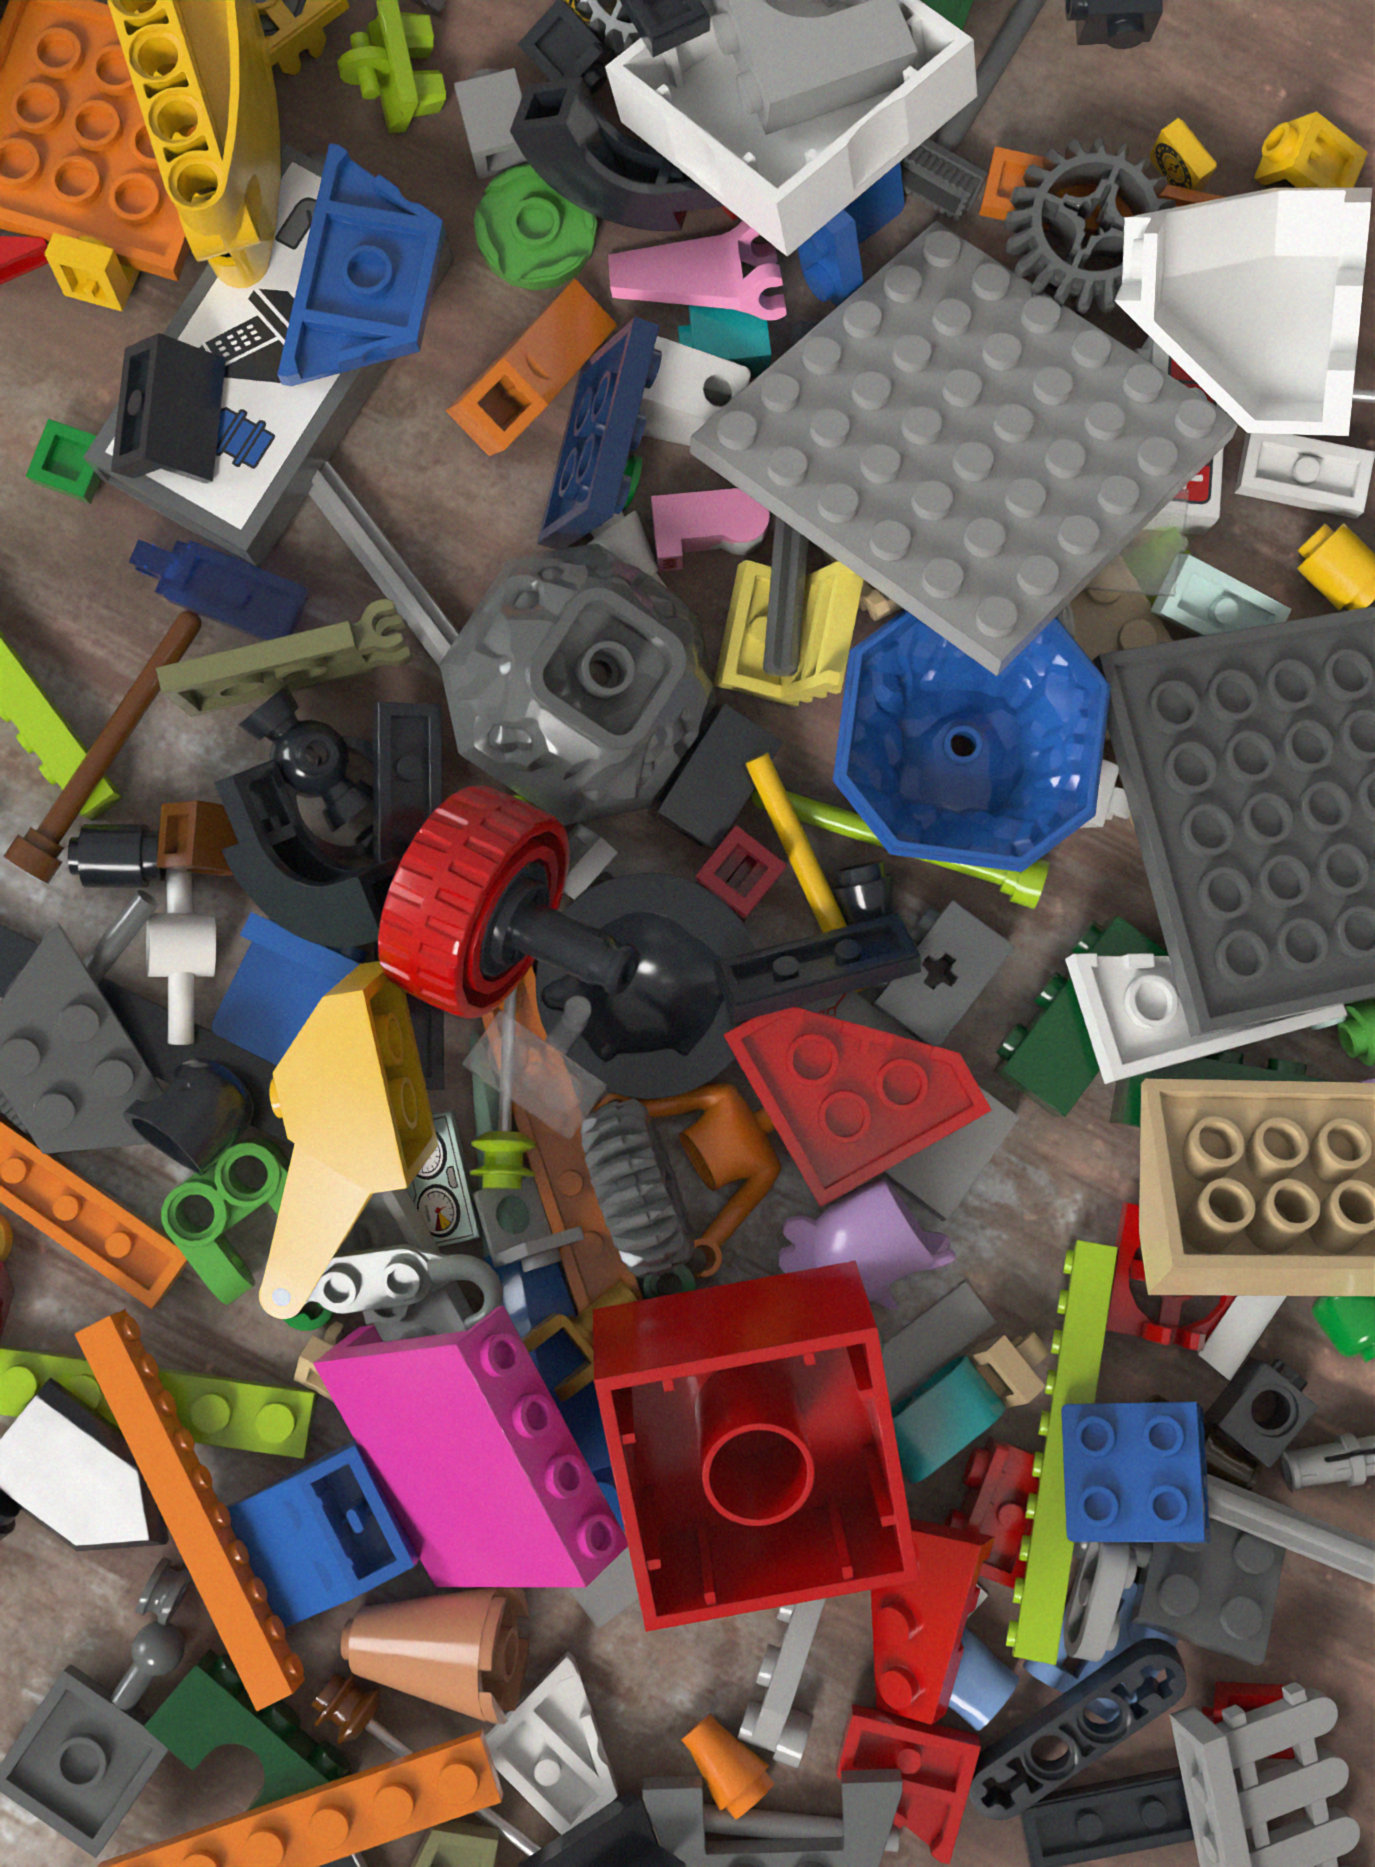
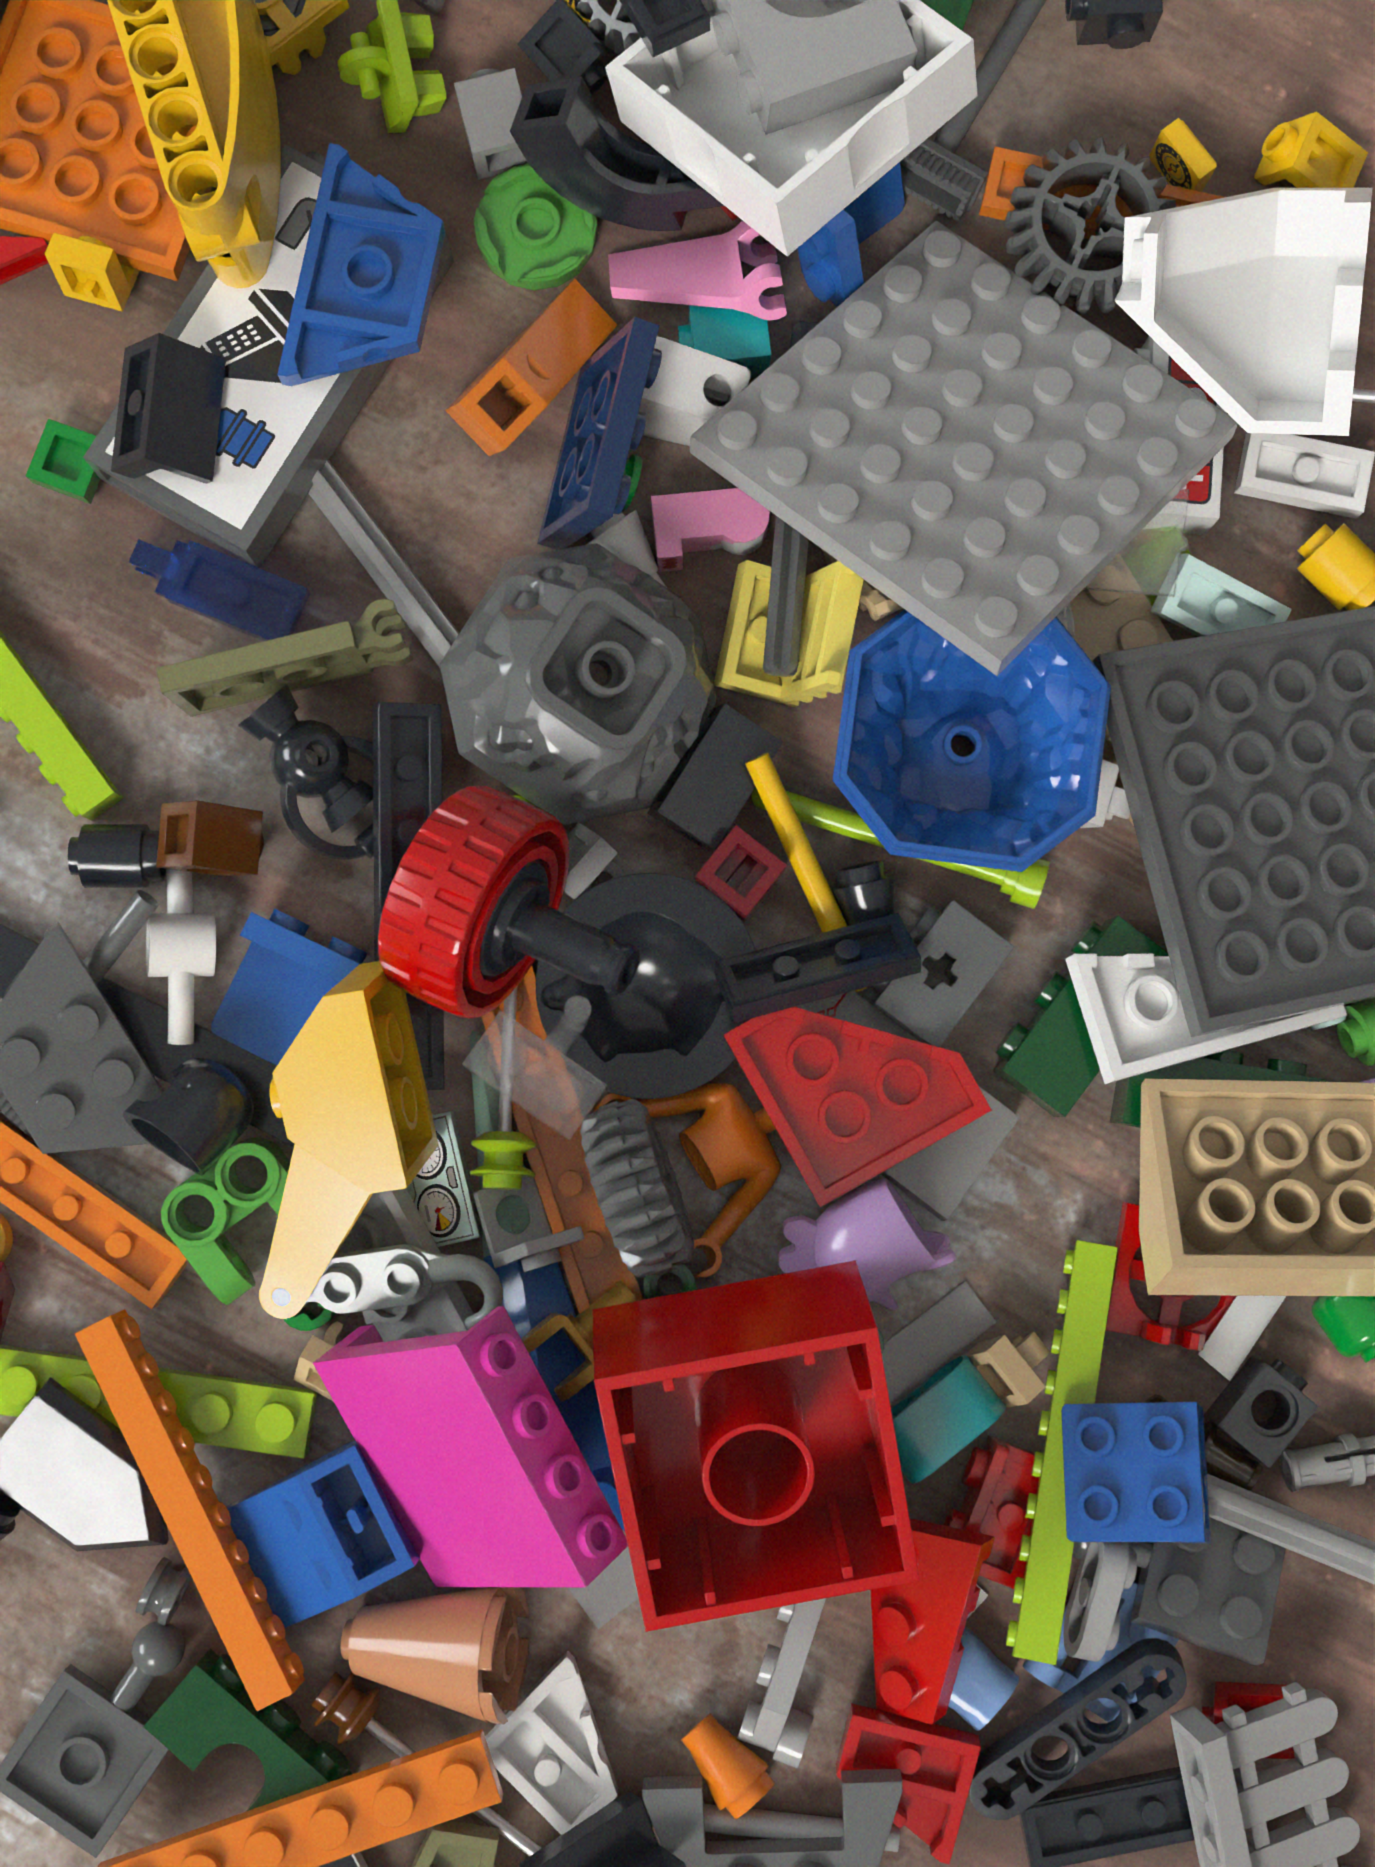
reddish brown piece [4,610,202,884] -> none
black arch [214,759,400,947] -> none

